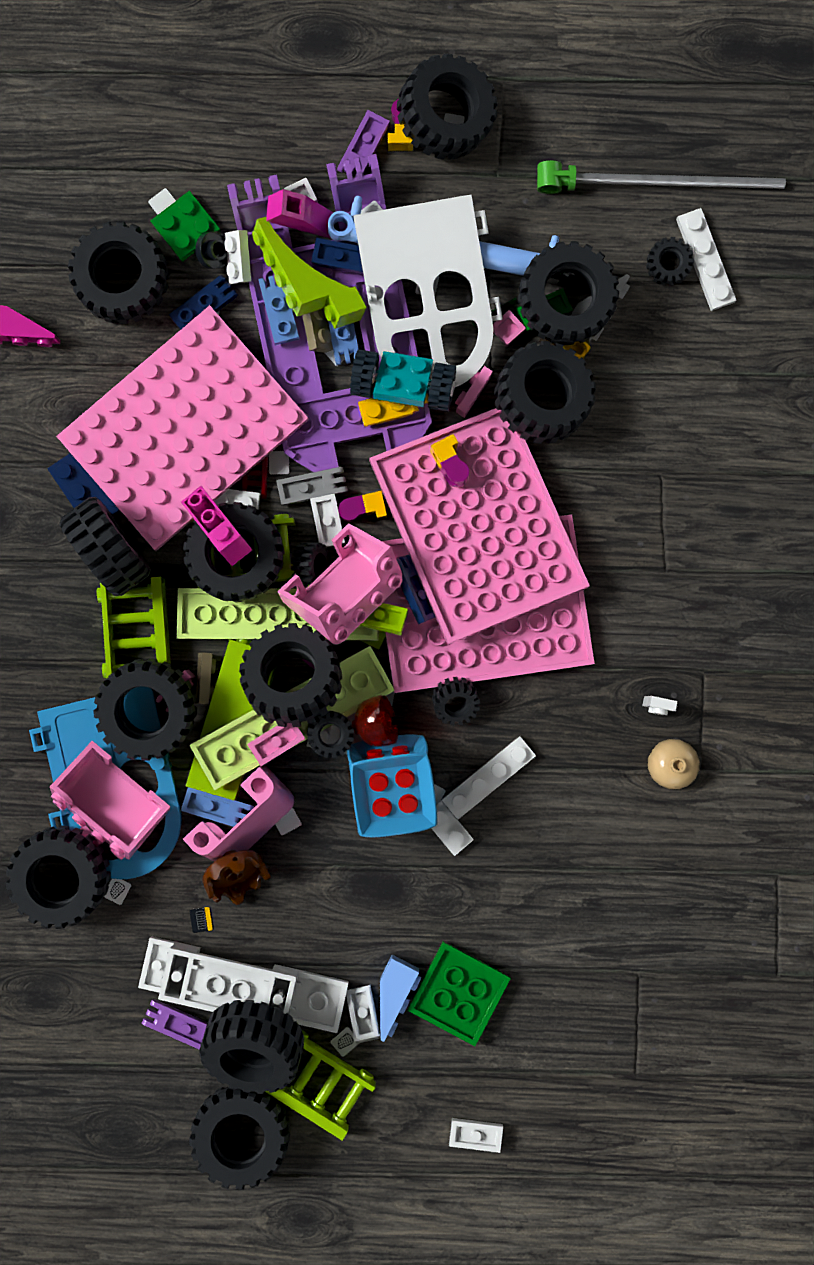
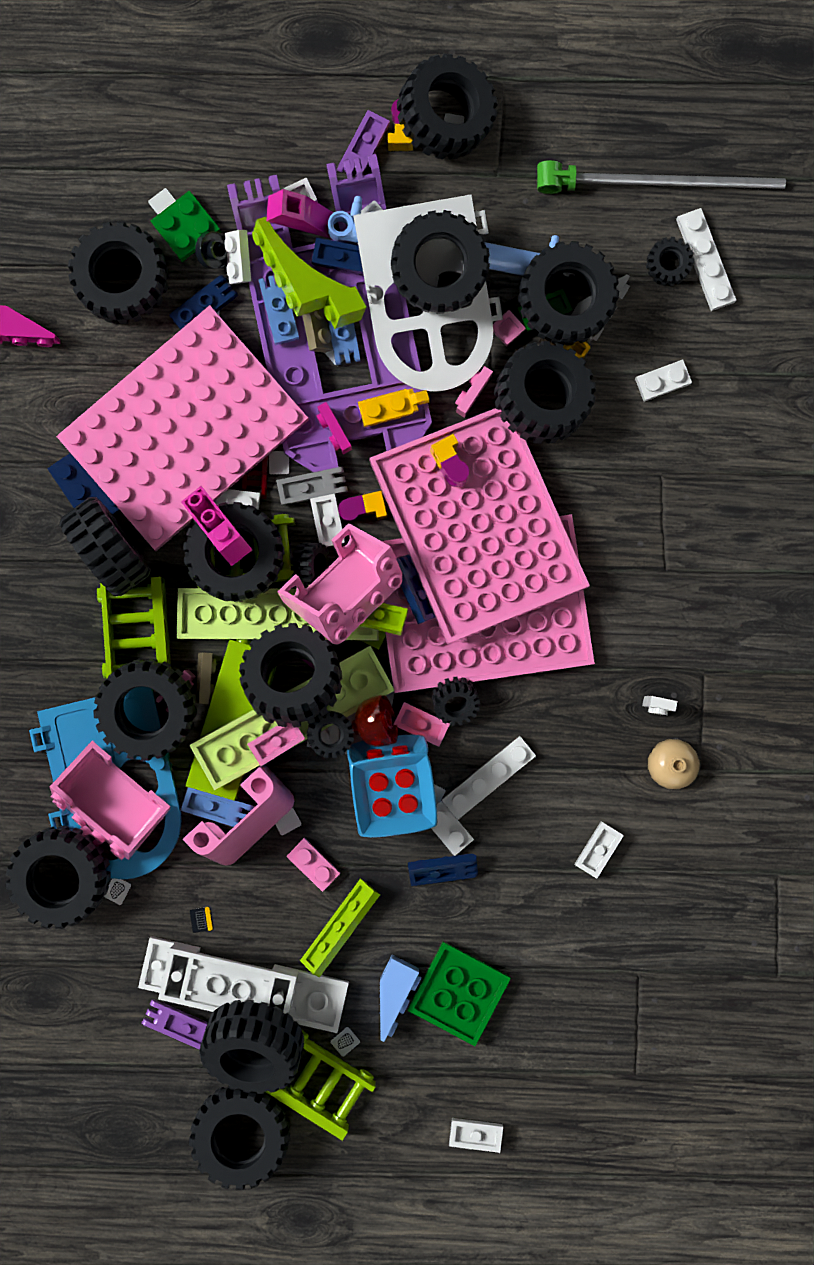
reddish brown plate [202,850,270,905] -> none
white slope [346,985,381,1043] -> none
plate [350,349,456,412] -> none
none -> bright pink plate [286,837,341,892]
none -> lime plate [300,879,380,978]
none -> dark pink plate [316,402,352,455]
none -> black tyre [391,210,490,314]
none -> bright pink plate [394,702,450,747]
none -> dark blue hinge [408,854,478,886]
none -> white plate [575,821,624,879]
none -> white plate [635,360,692,402]

